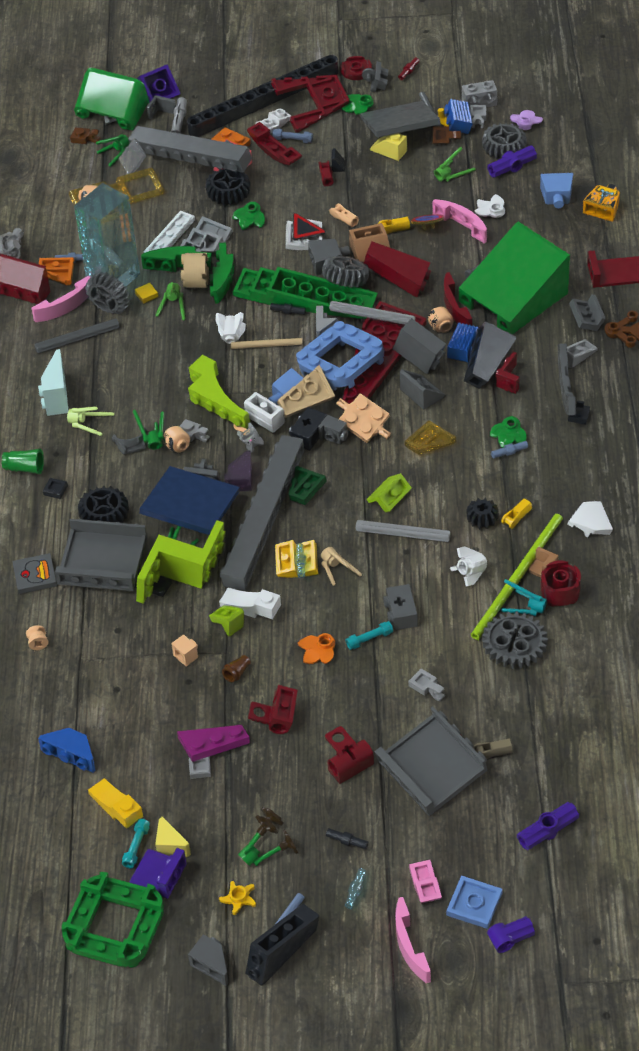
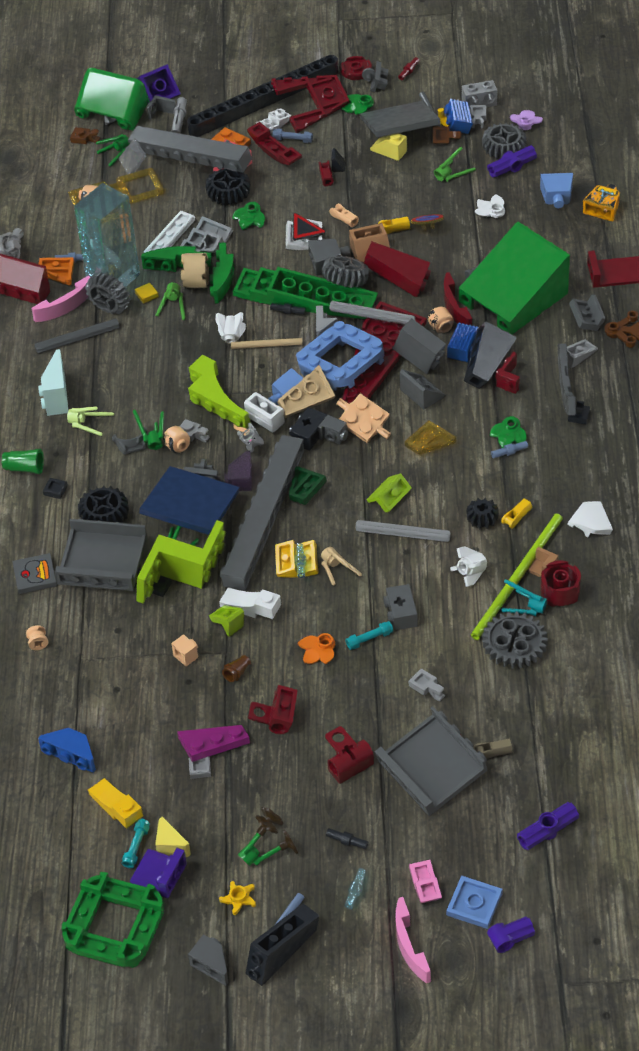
bright pink slope [432,199,487,244] -> none

